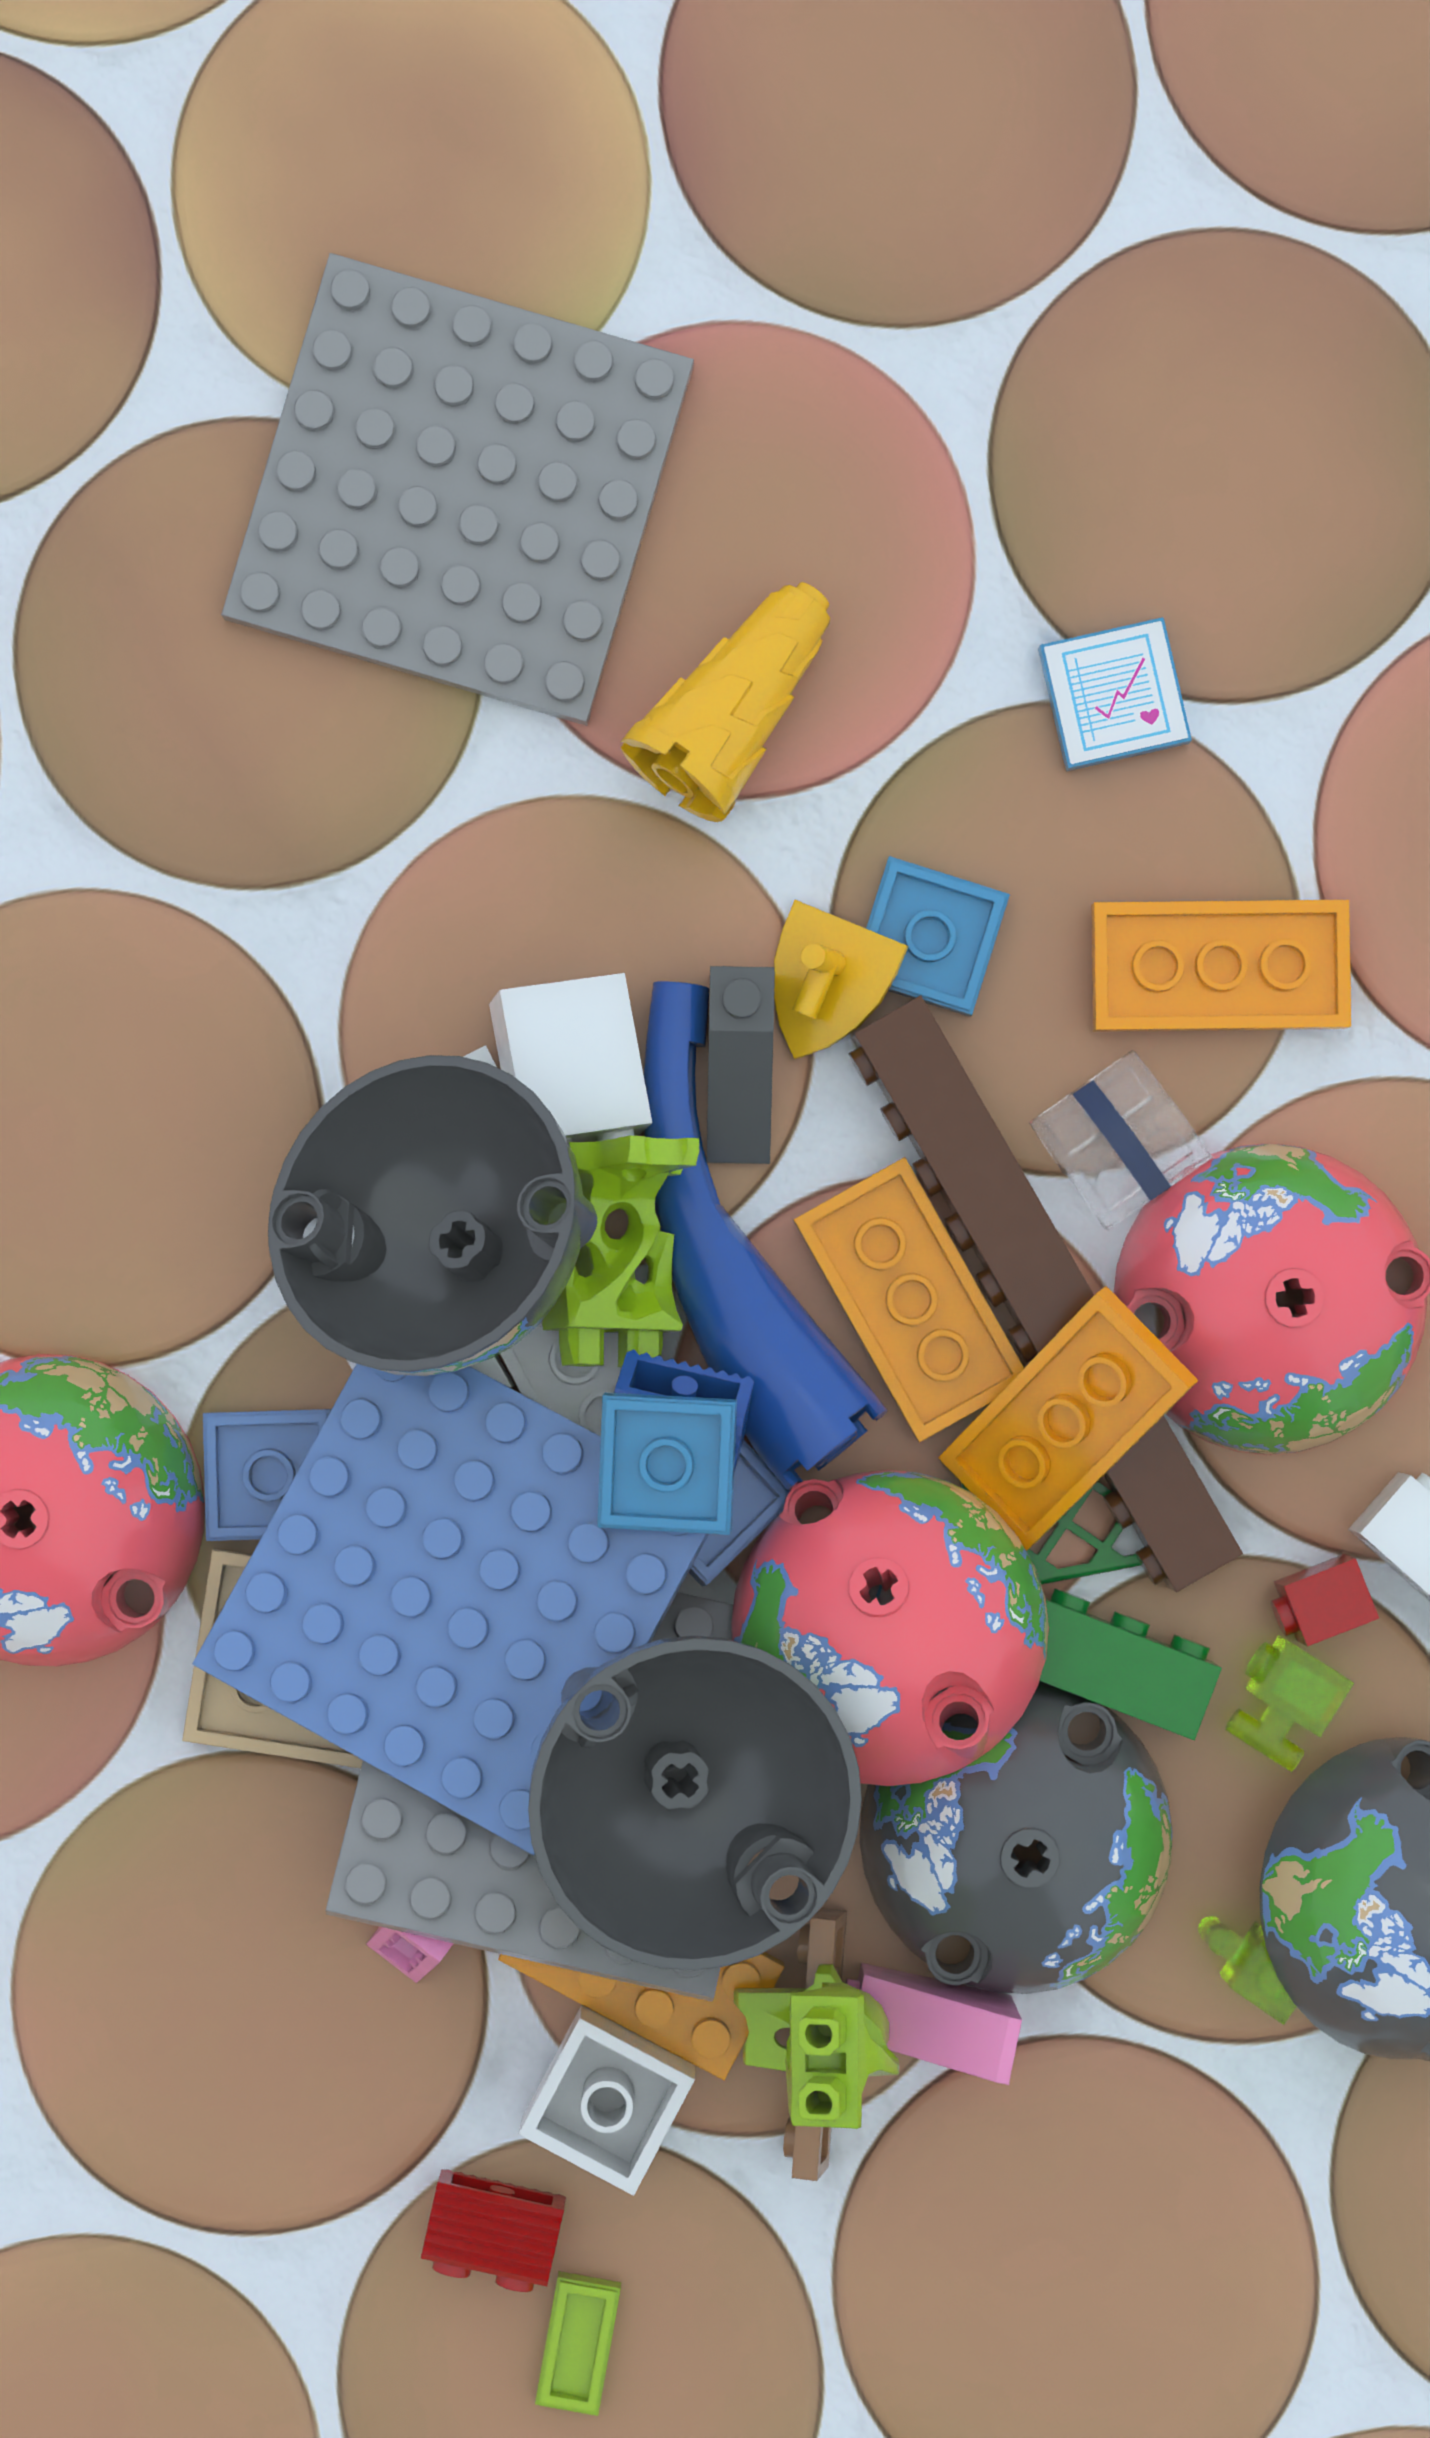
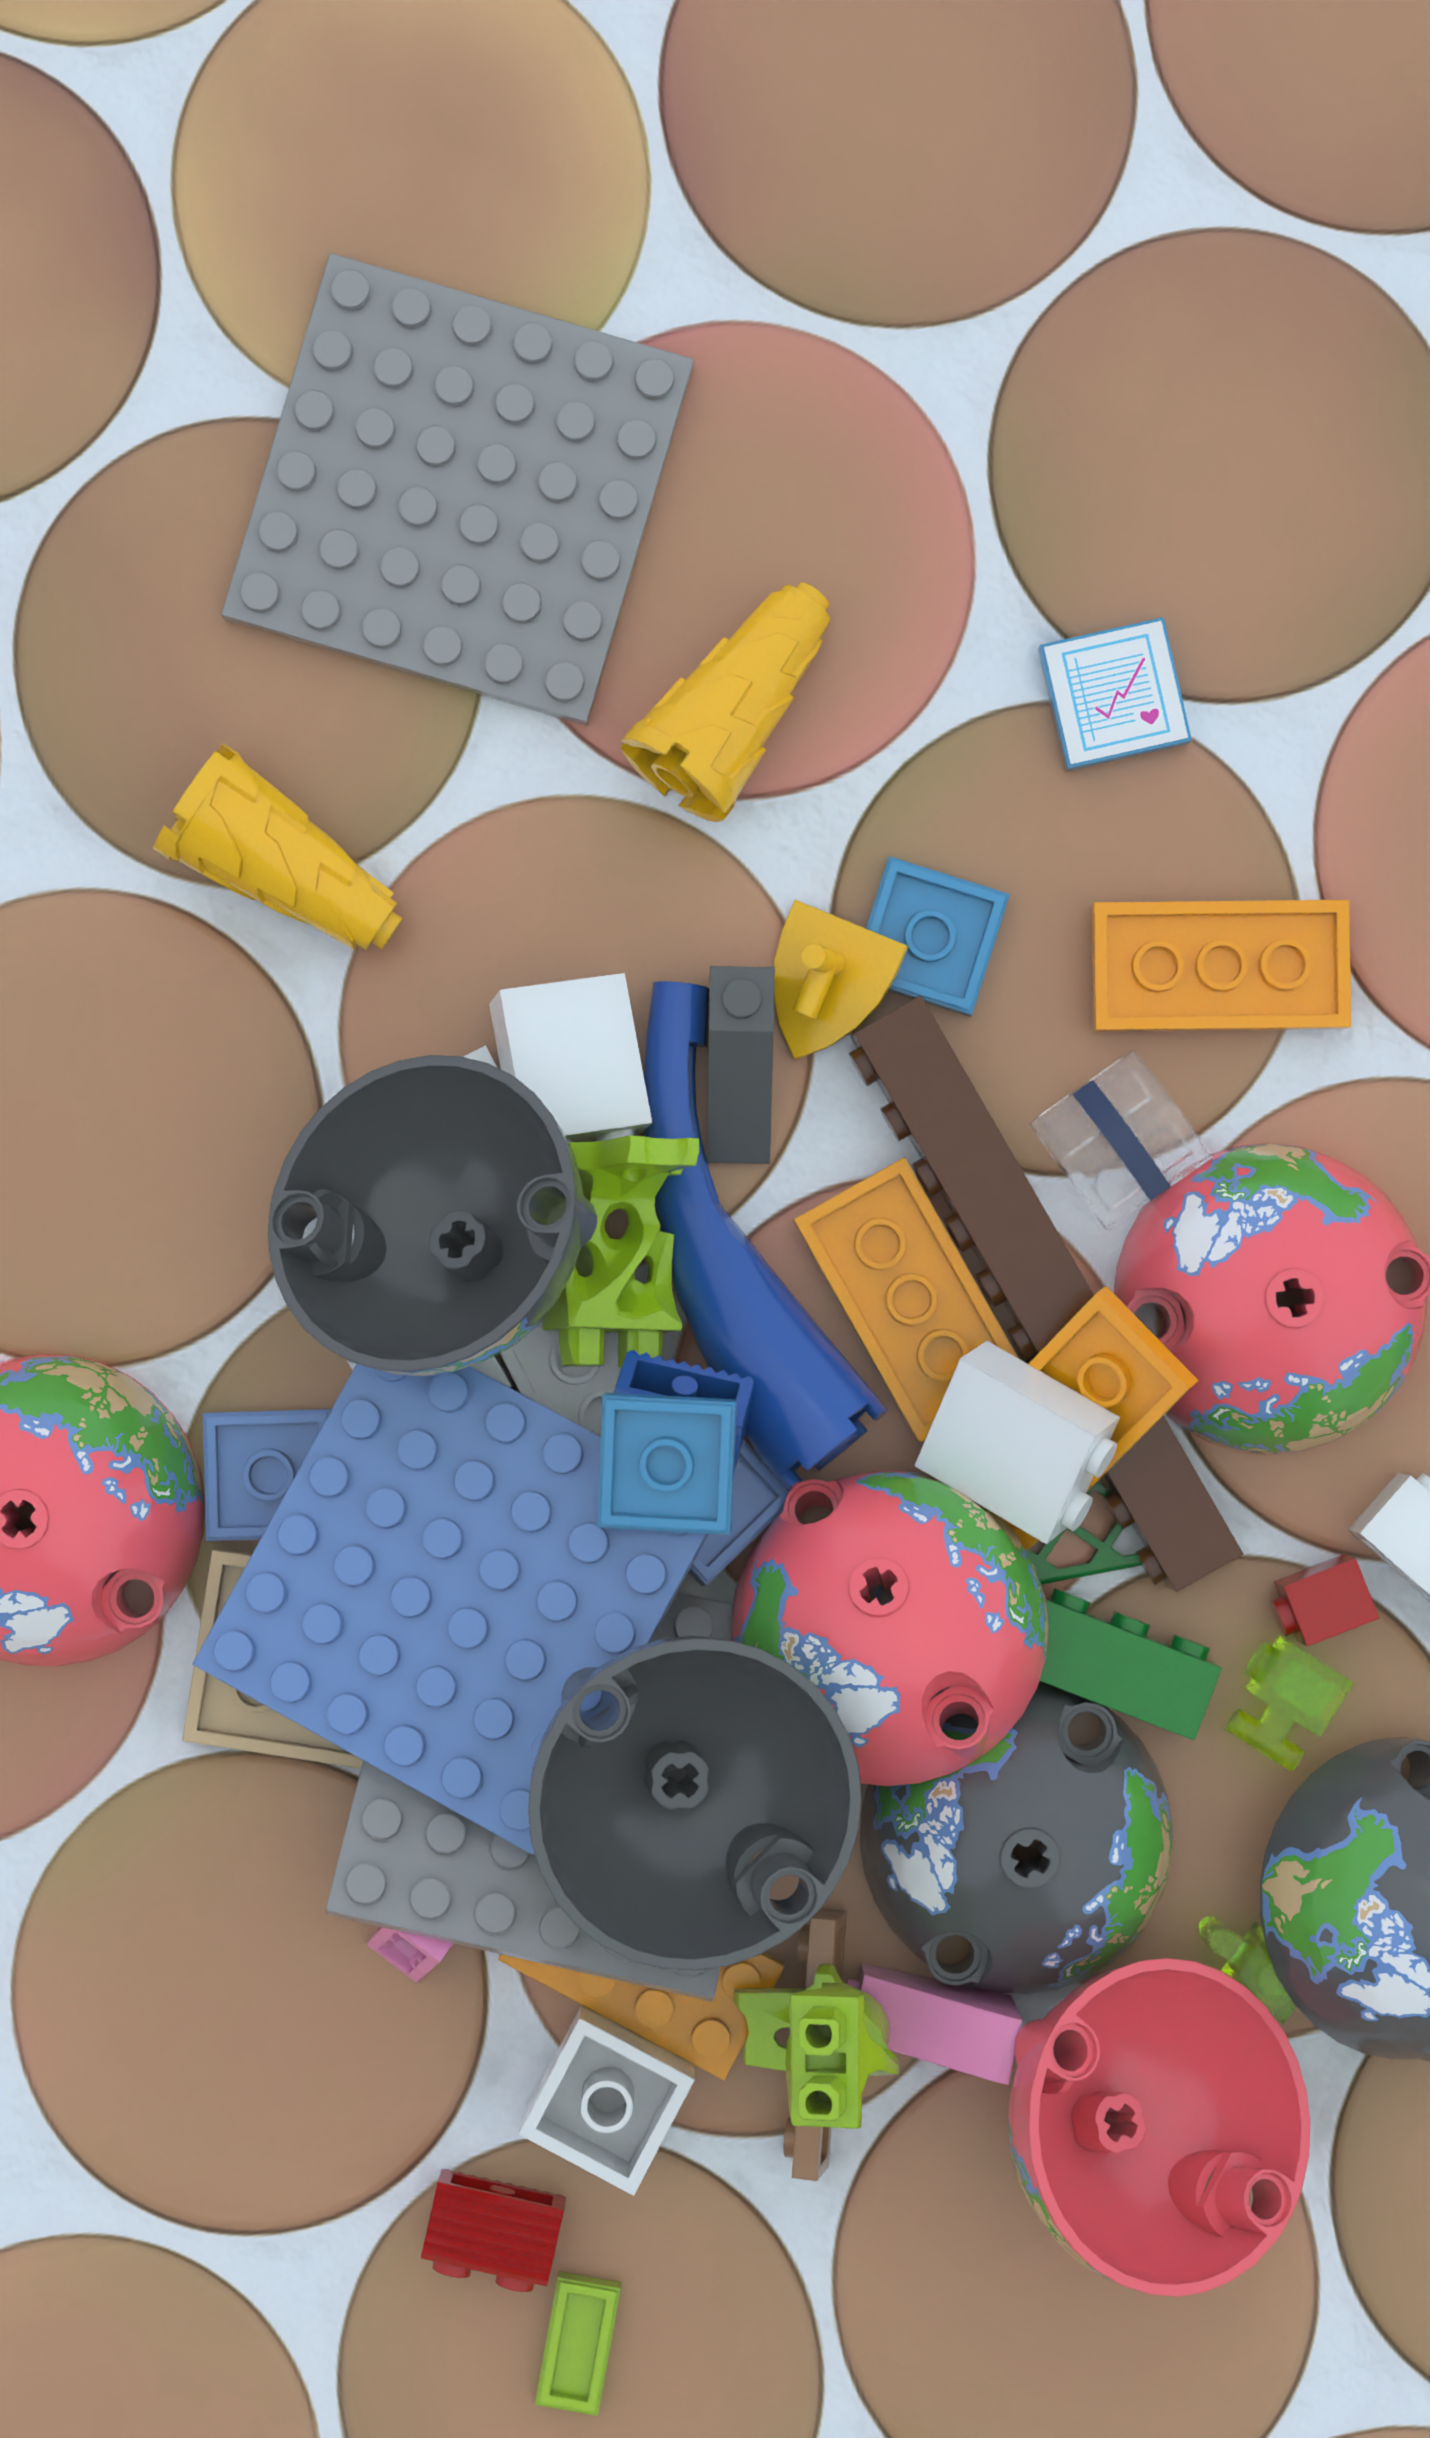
none -> yellow cone [153,743,403,950]
none -> white brick [914,1341,1120,1544]
none -> coral piece [1008,1958,1311,2297]

